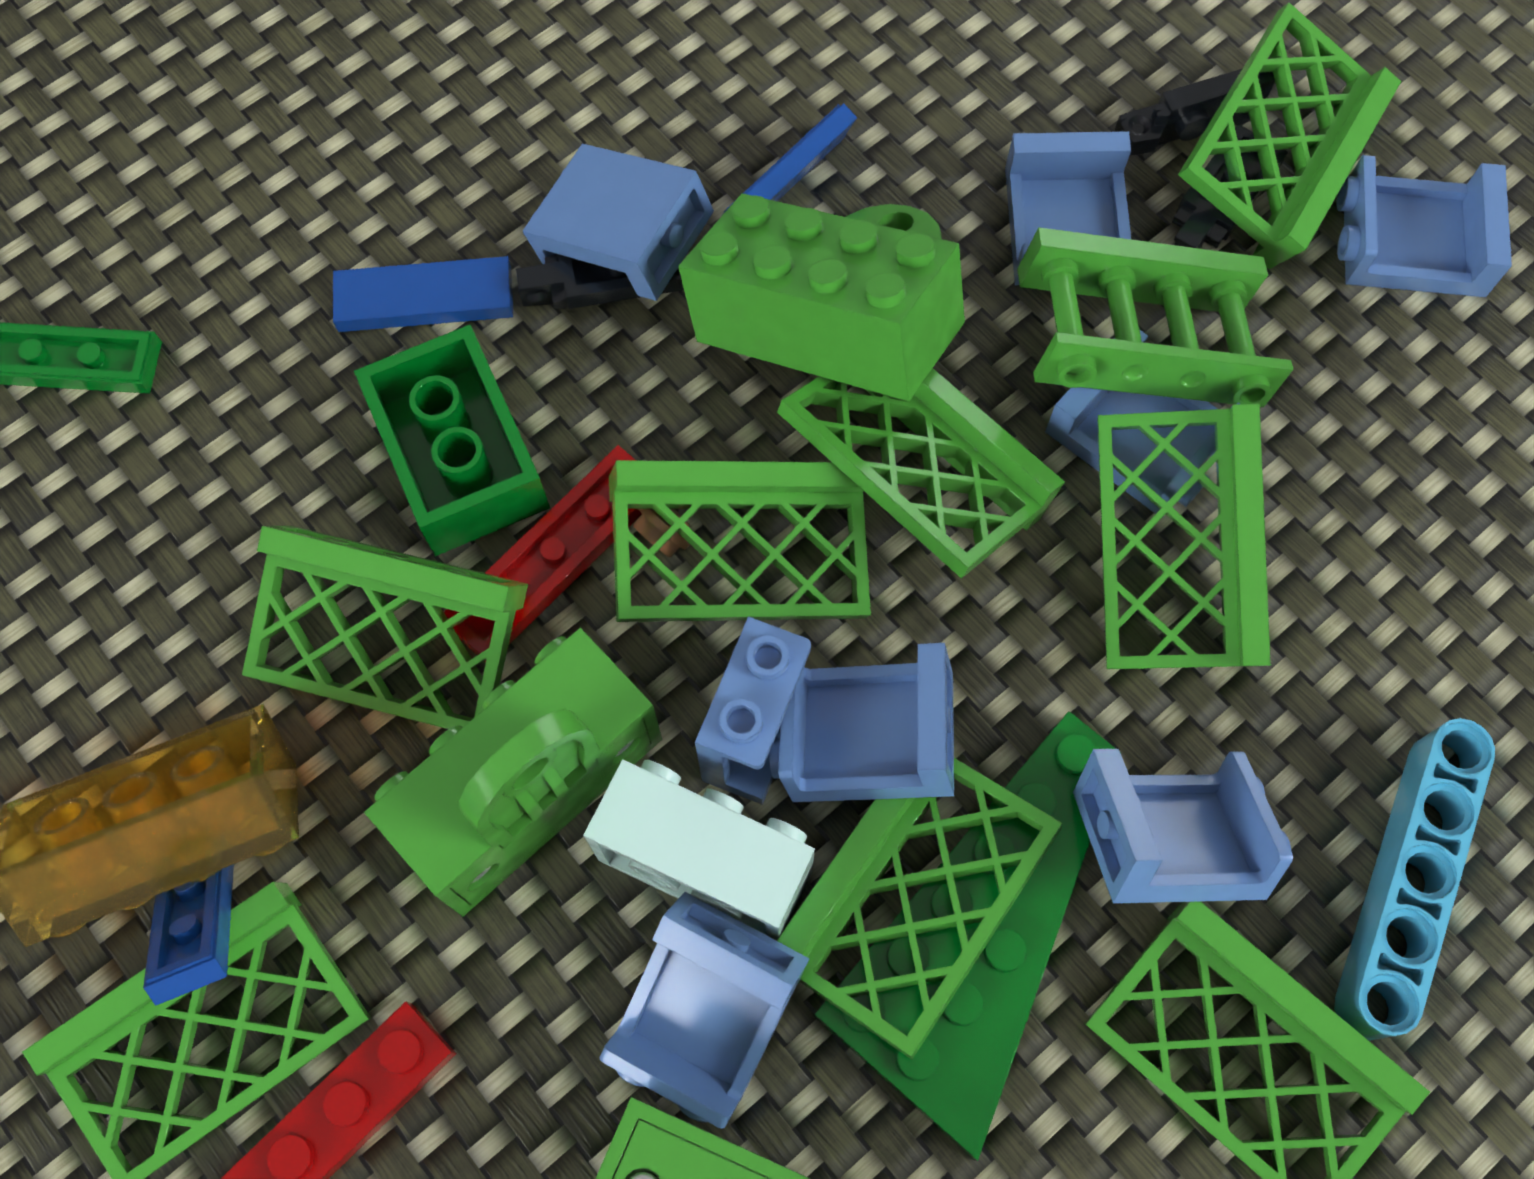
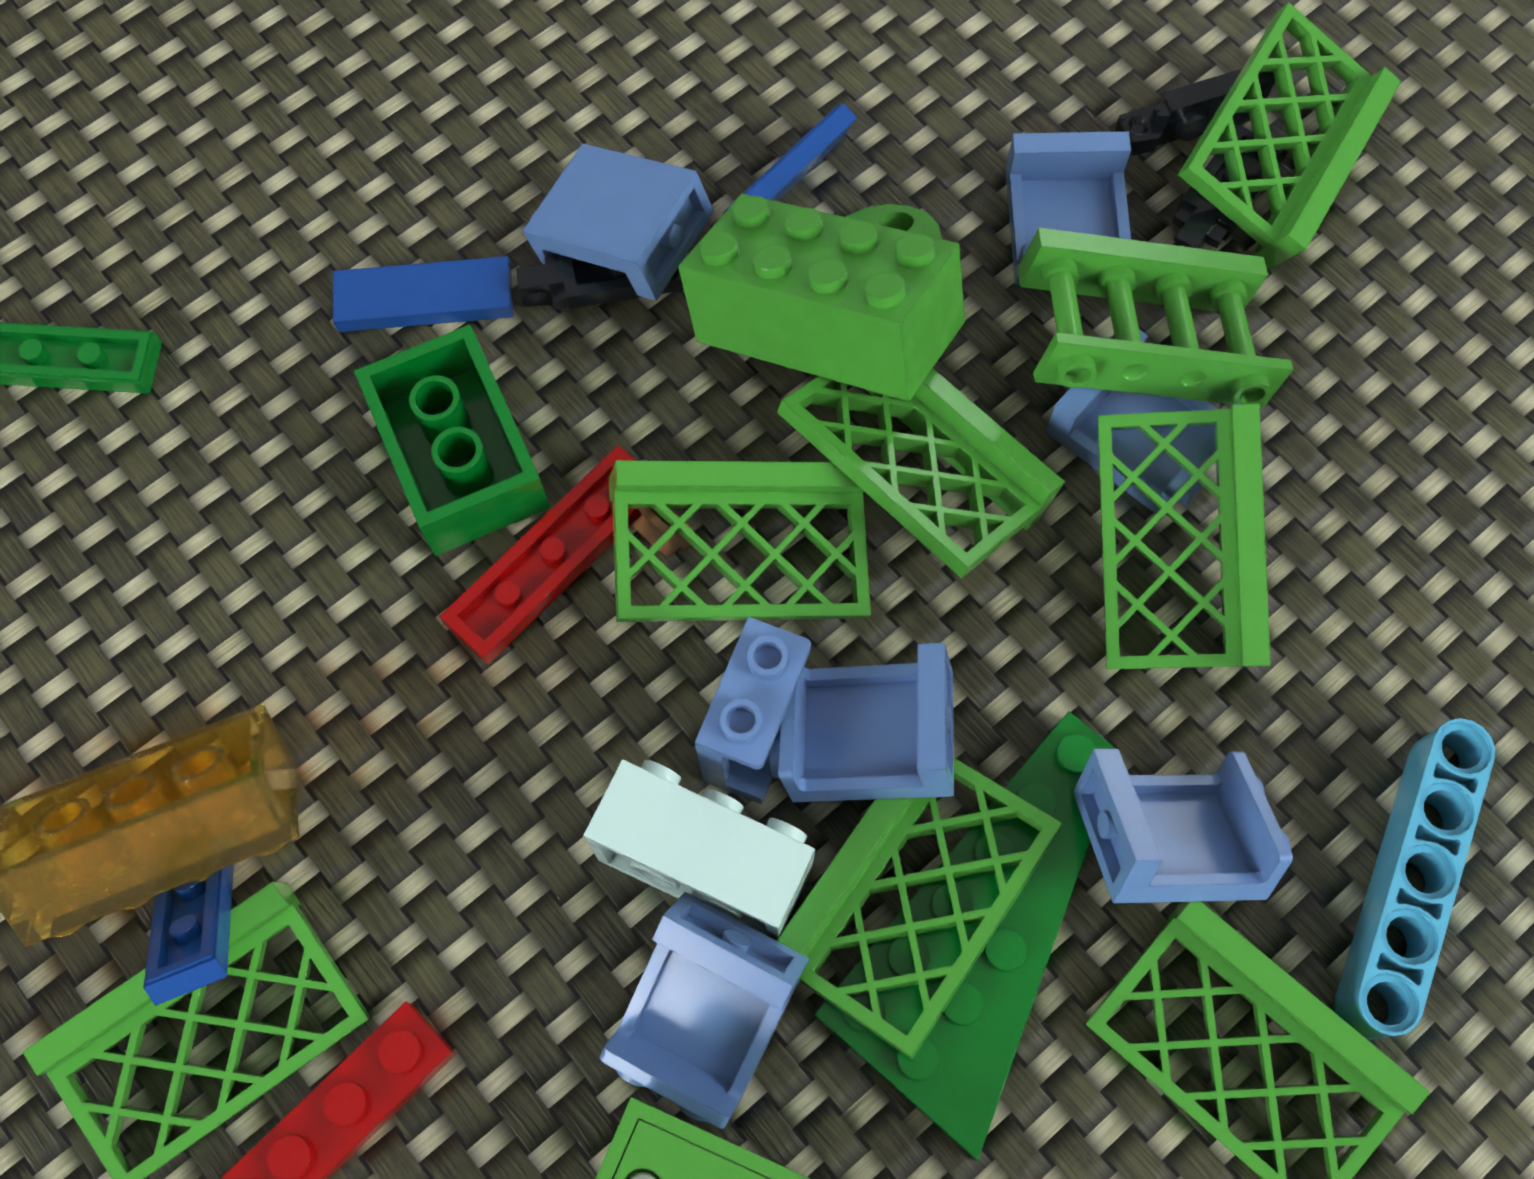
bright green fence [242,525,528,729] -> none
bright green brick [364,627,663,917] -> none
medium blue panel [1336,155,1512,297] -> none

